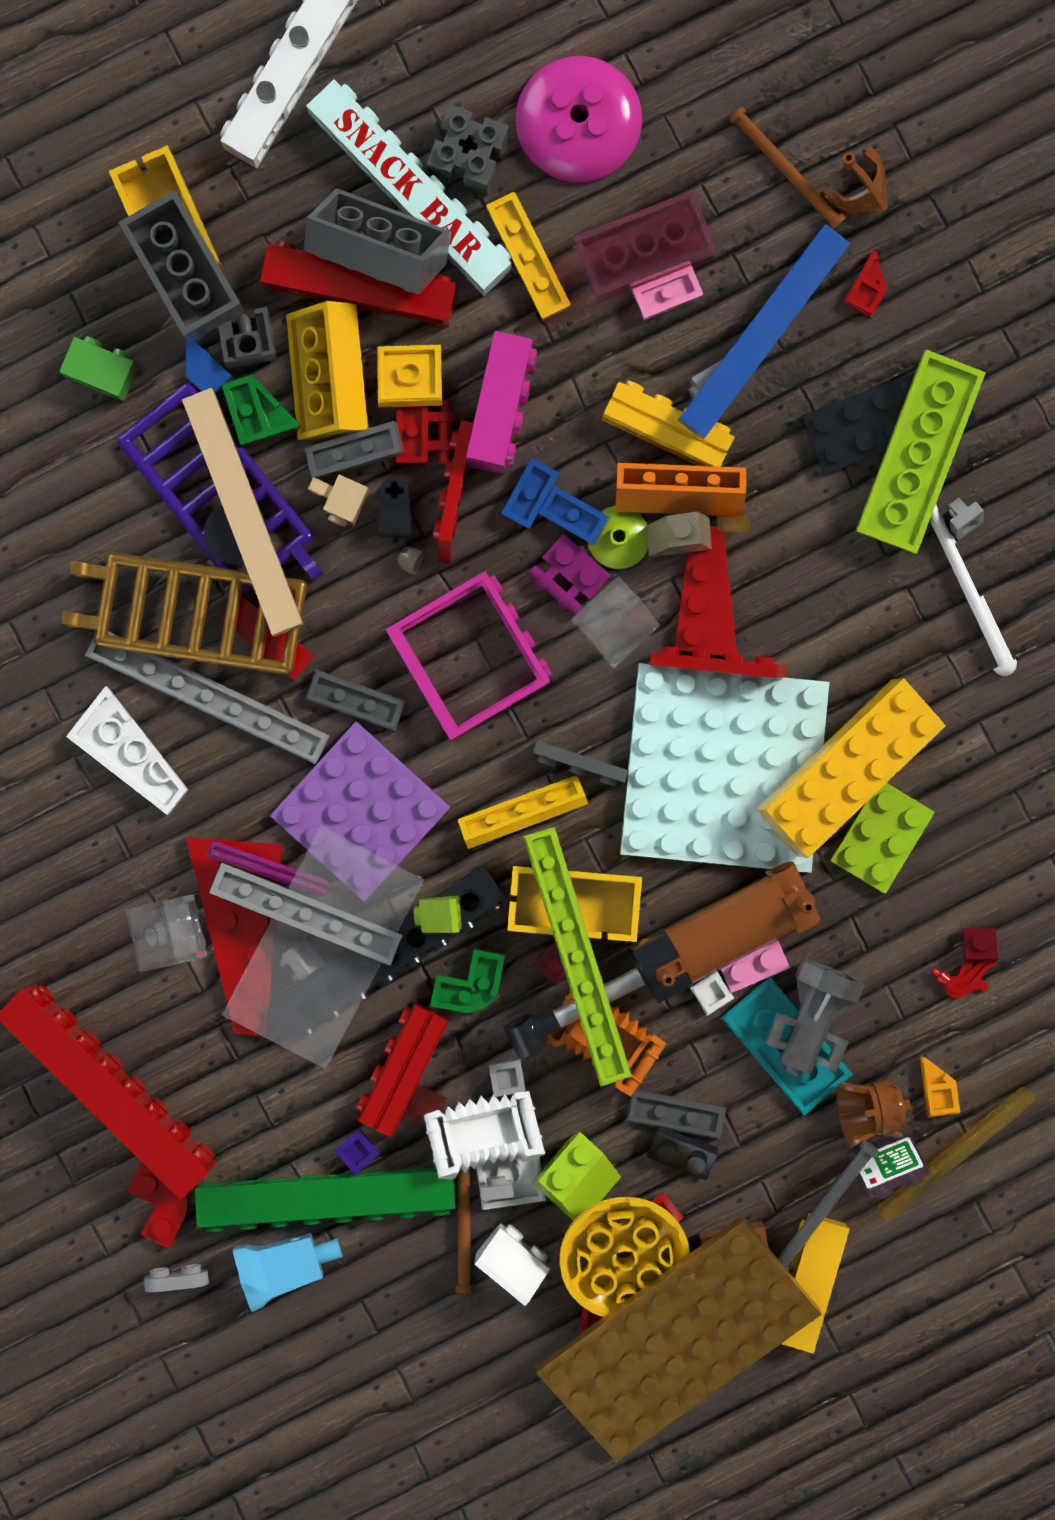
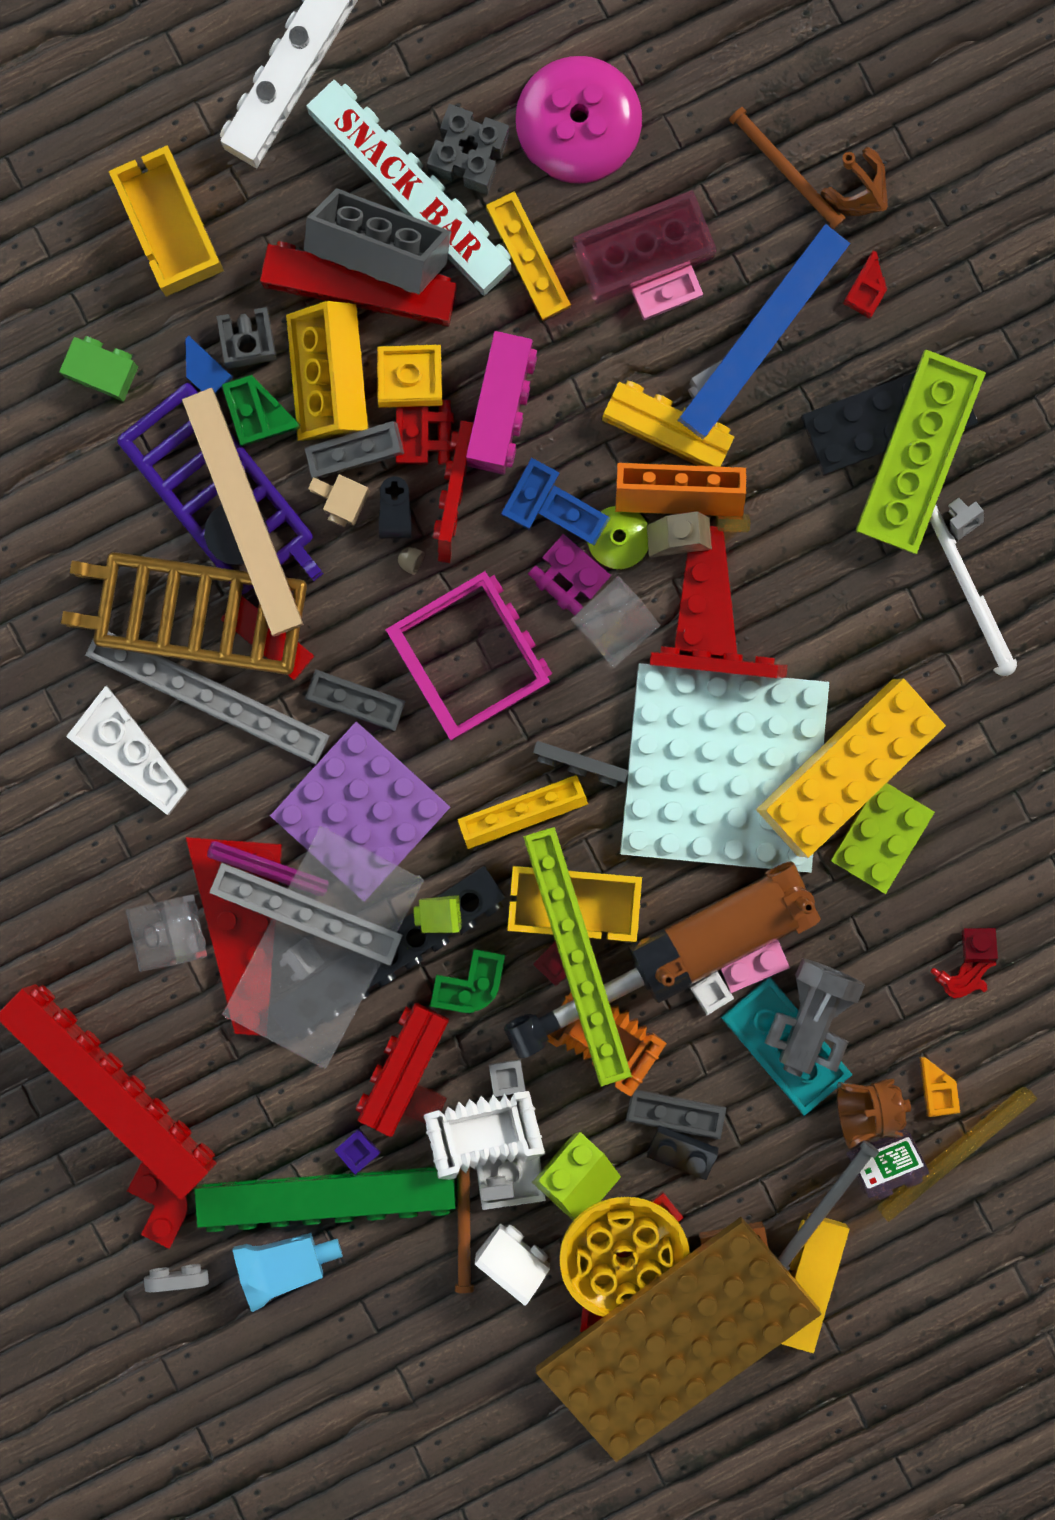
dark grey brick [118,190,245,343] -> none

